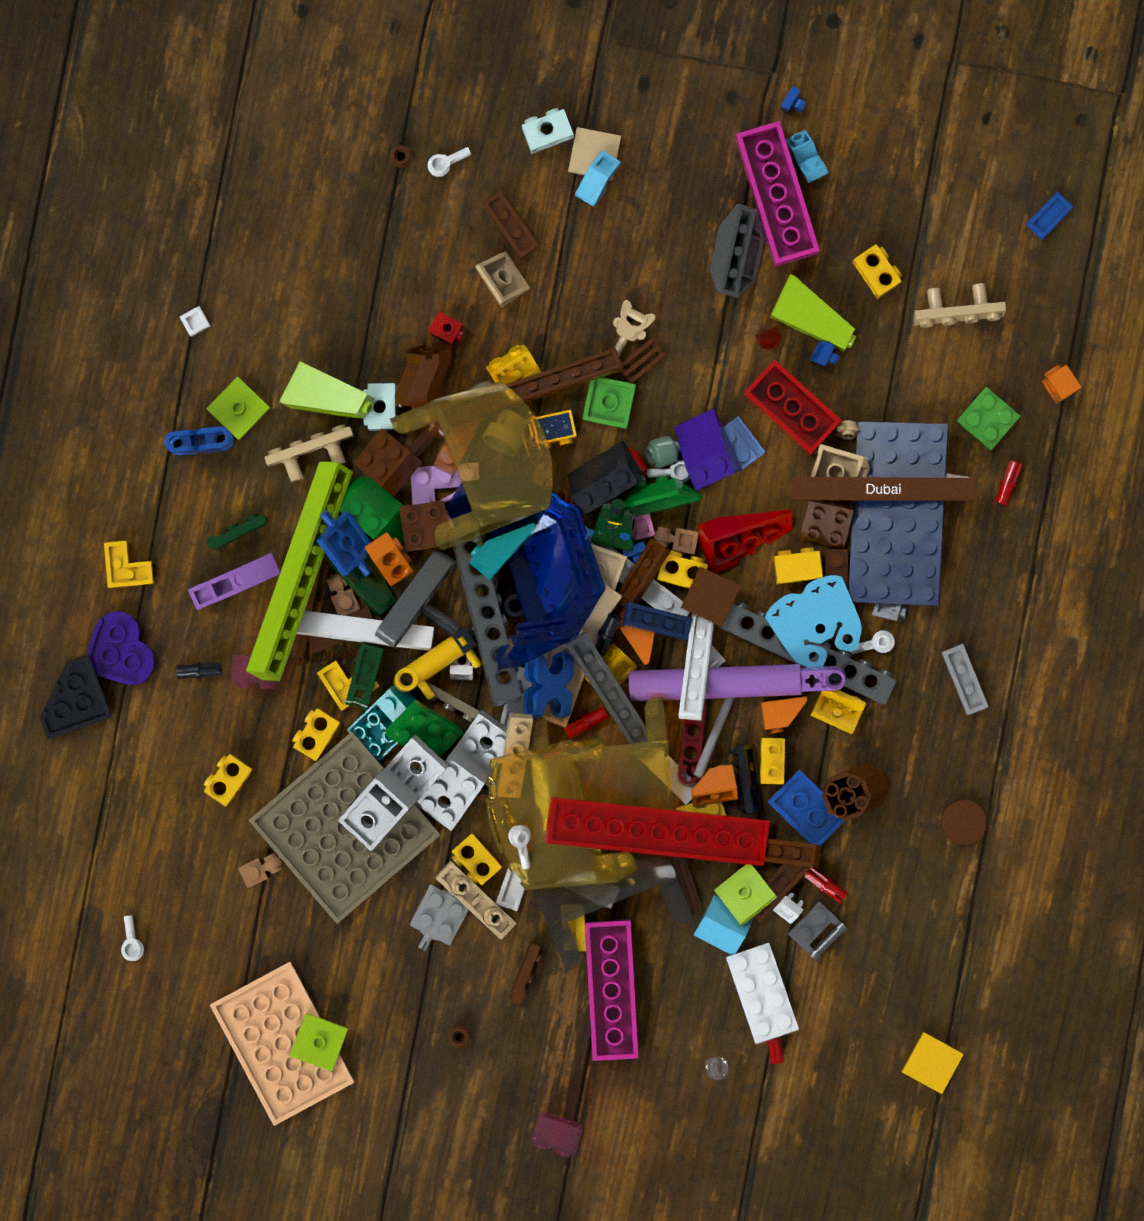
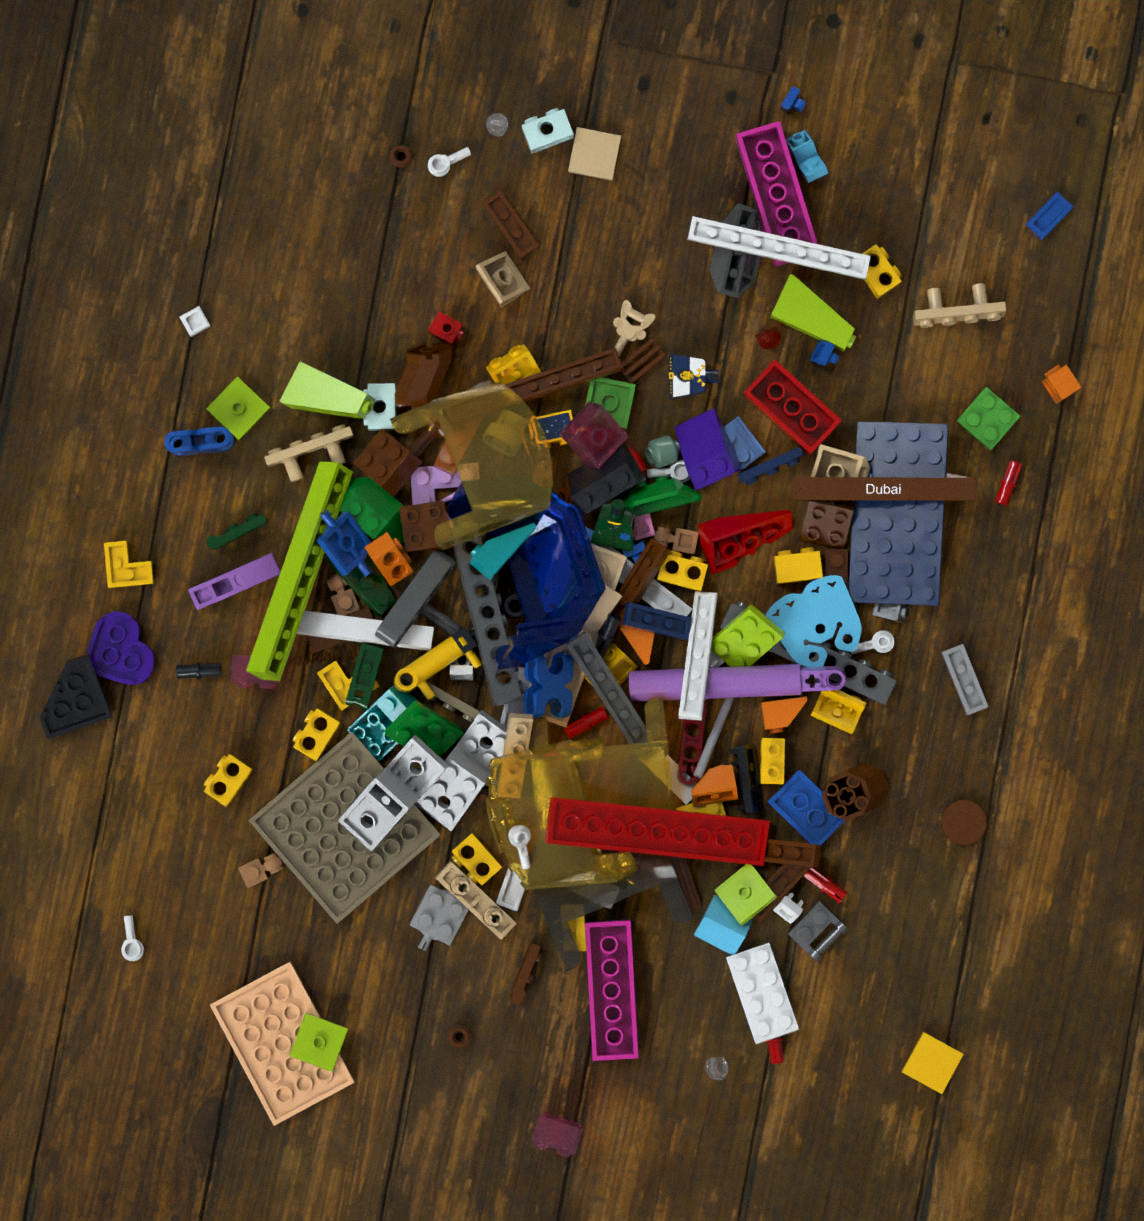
medium azure slope [575,150,621,207] -> none
reddish brown tile [680,567,741,627] -> none
tan plate [837,420,859,440] -> none
none -> clear tile [486,113,509,137]
none -> clear pink brick [559,402,628,469]
none -> torso [668,354,719,399]
none -> white plate [687,216,871,279]
none -> lime plate [711,604,785,667]
none -> dark blue plate [737,447,803,486]

